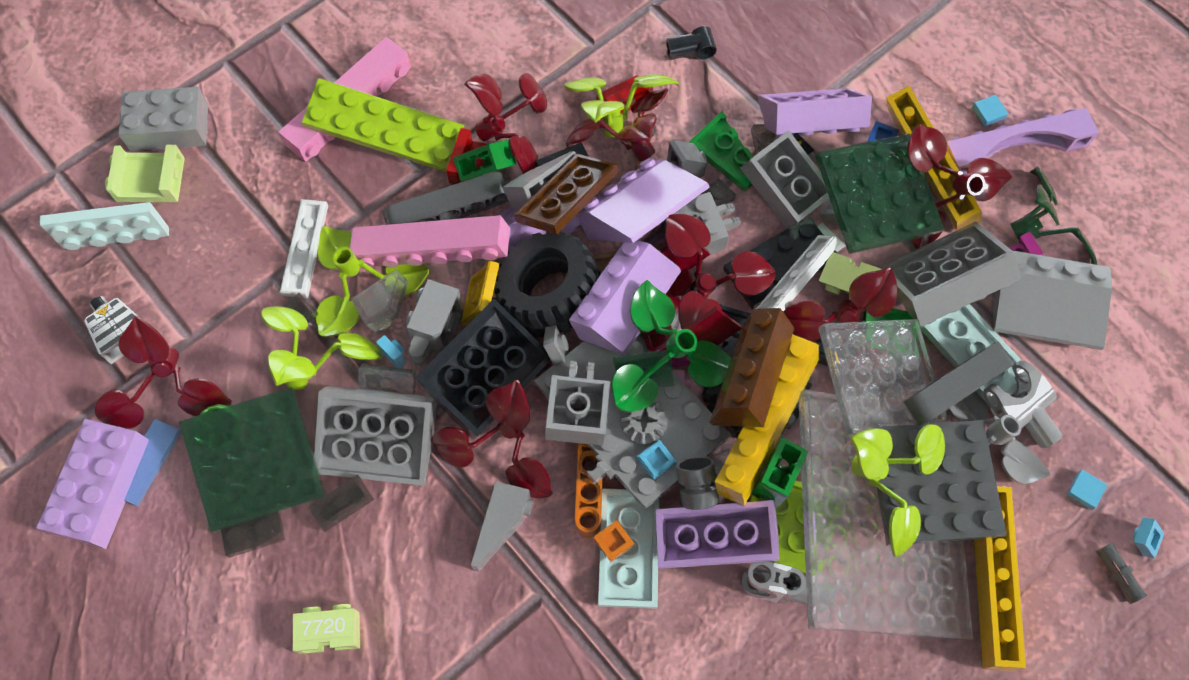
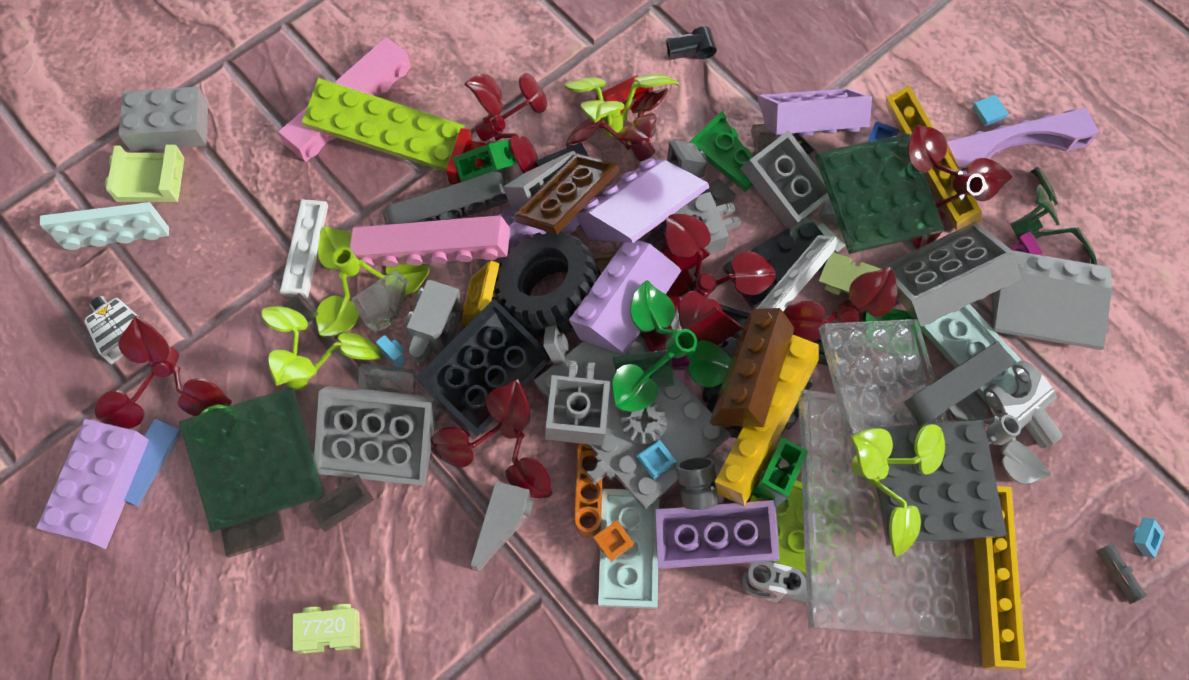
medium azure tile [1066,470,1108,510] -> none

